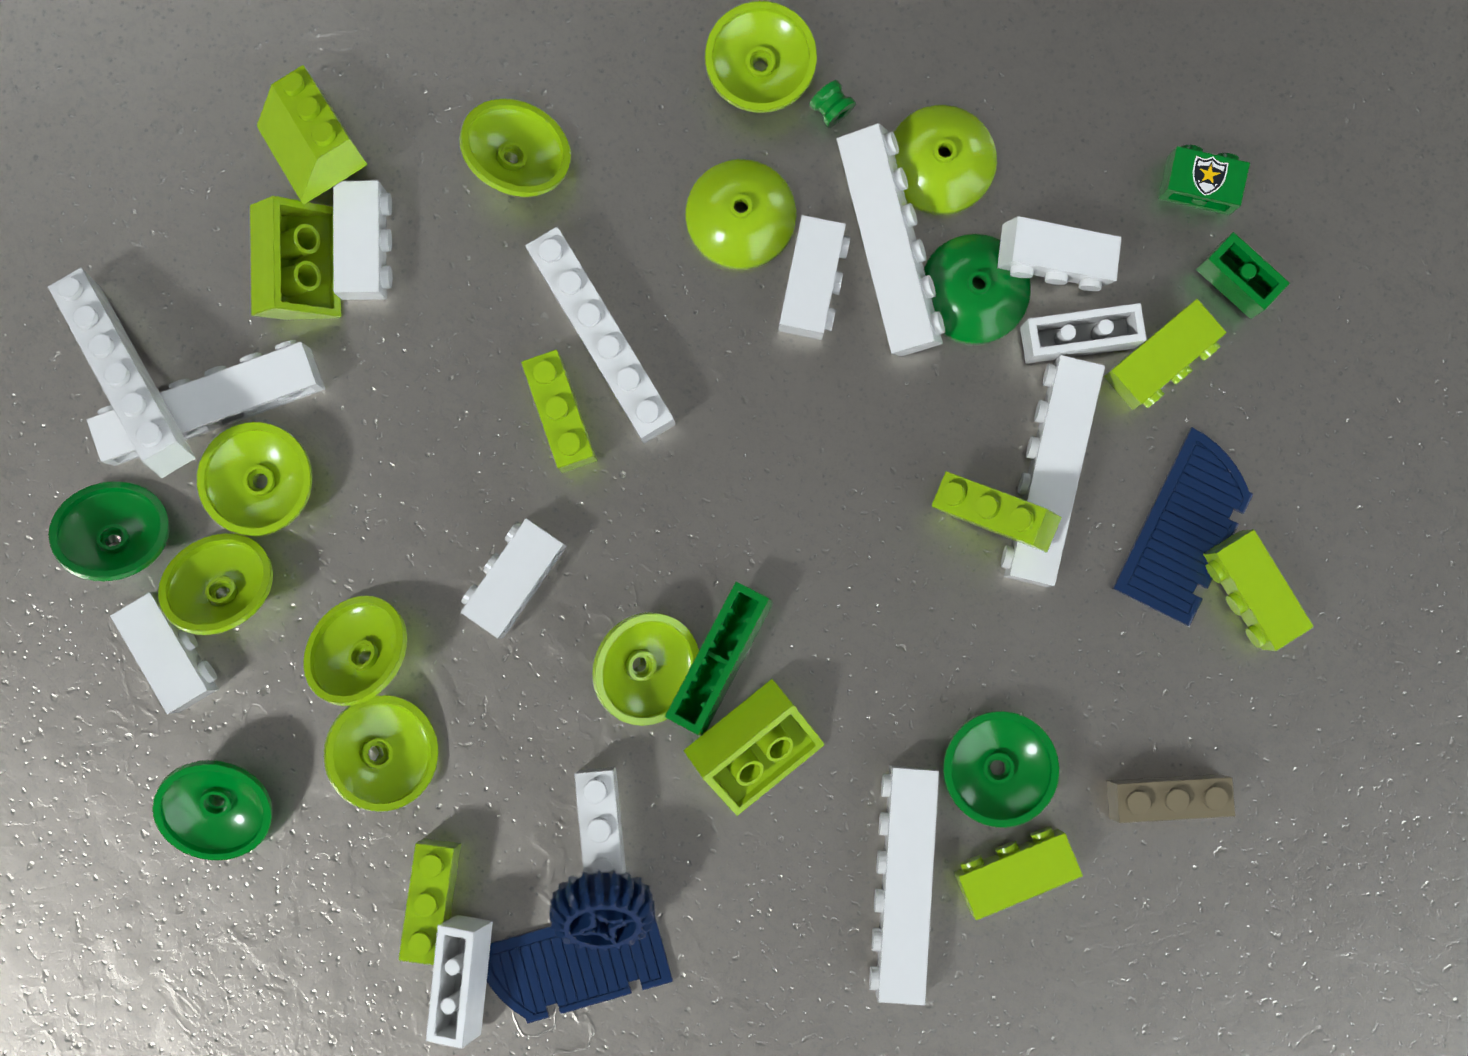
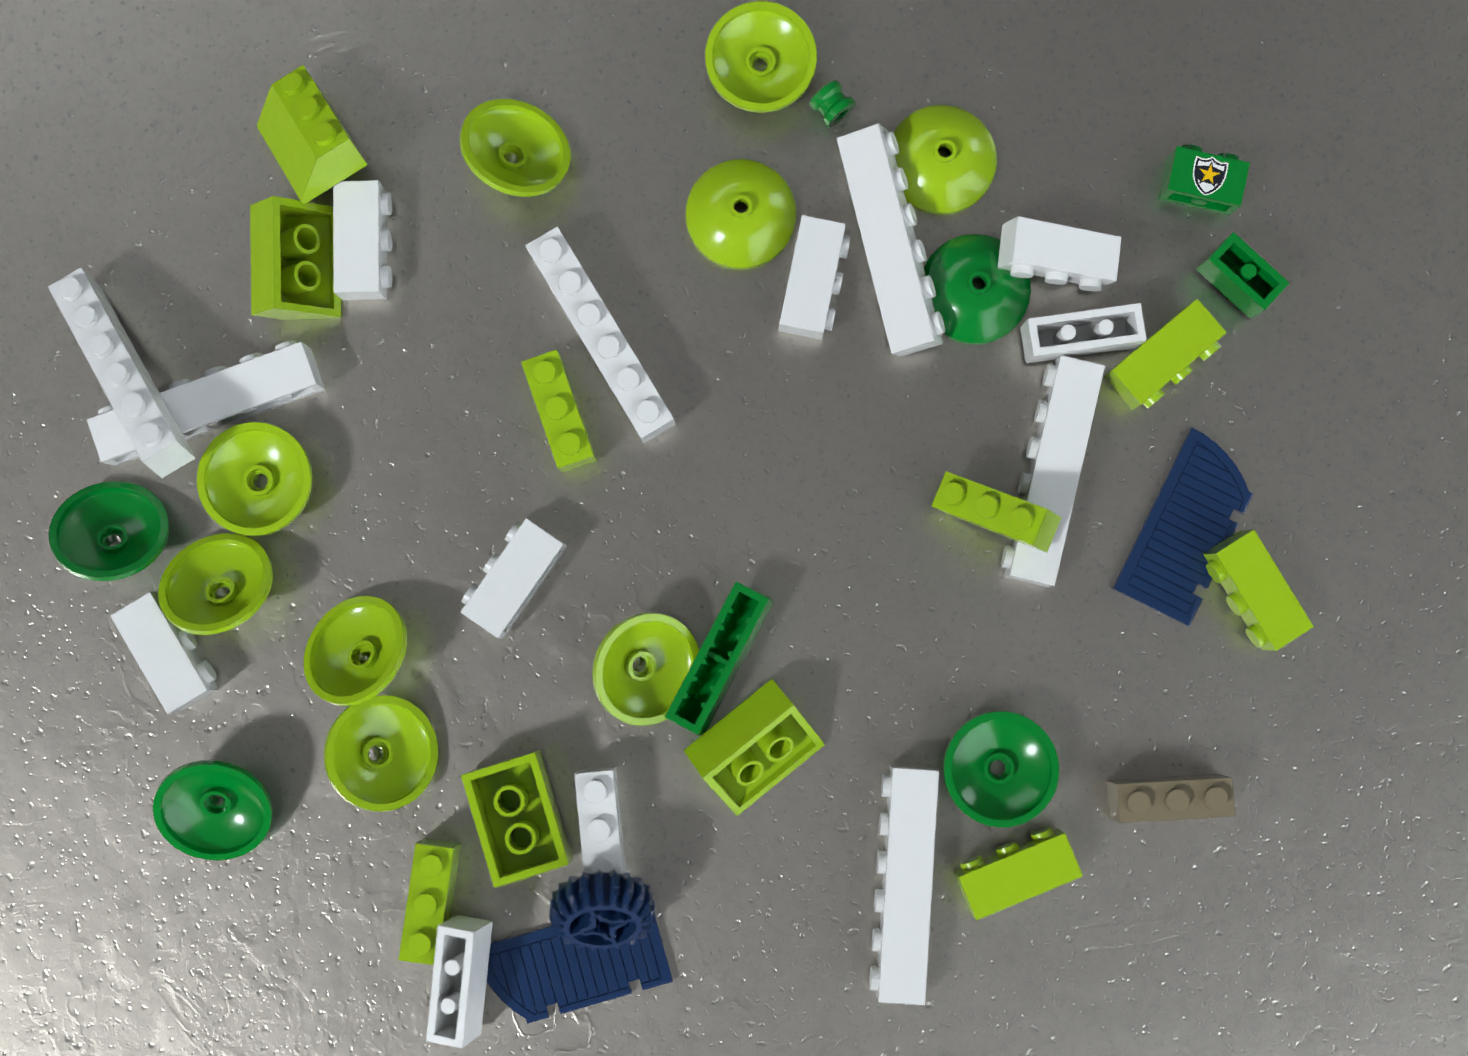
none -> lime brick [461,749,573,888]

